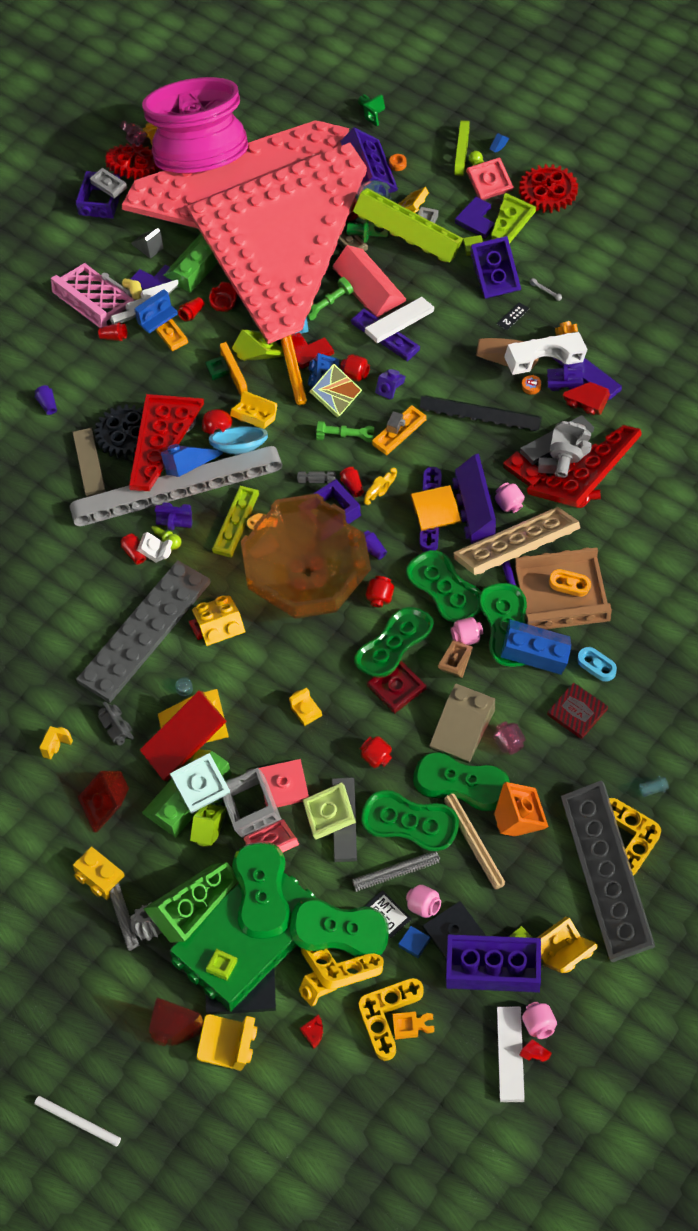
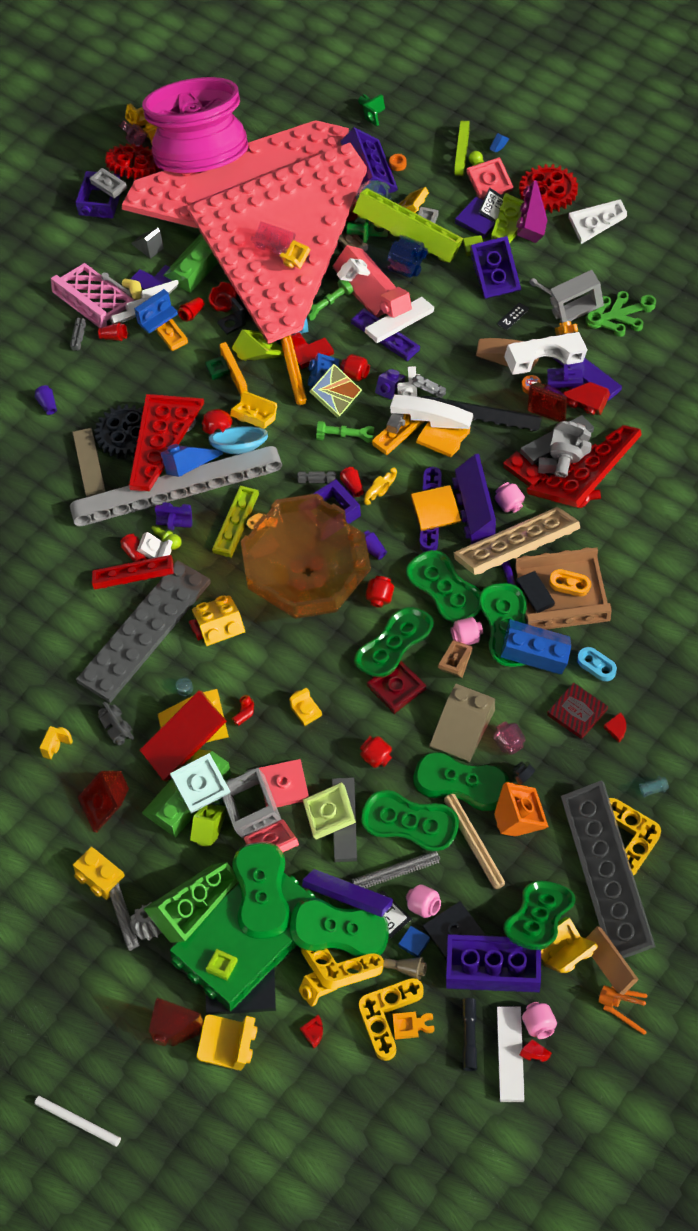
none -> dark grey axle [70,318,86,351]
none -> red plate [92,555,174,590]
none -> yellow bracket [125,104,149,128]
none -> black bracket [217,297,246,335]
none -> red arm [232,695,254,726]
none -> clear pink bracket [251,221,296,256]
none -> yellow bracket [280,240,311,269]
none -> dark purple tile [302,869,393,917]
none -> white bracket [337,258,370,281]
none -> coral brick [380,287,412,318]
none -> dark tan cone [383,957,427,980]
none -> clear blue brick [388,235,428,278]
none -> white slope [390,395,473,429]
none -> white bracket [397,366,420,397]
none -> axle [412,375,446,398]
none -> light orange slope [416,421,471,458]
none -> black piece [462,998,477,1071]
none -> sticker [479,187,504,222]
none -> green plate [503,881,575,950]
none -> black plate [512,761,536,785]
none -> magenta slope [516,180,547,243]
none -> black tile [517,571,555,613]
none -> clear red slope [528,382,567,422]
none -> light grey window [550,270,604,323]
none -> white wing [569,199,627,244]
none -> bright green plant [585,291,656,337]
none -> medium nougat tile [585,927,639,995]
none -> orange plant [598,985,647,1035]
none -> red tile [604,712,626,742]

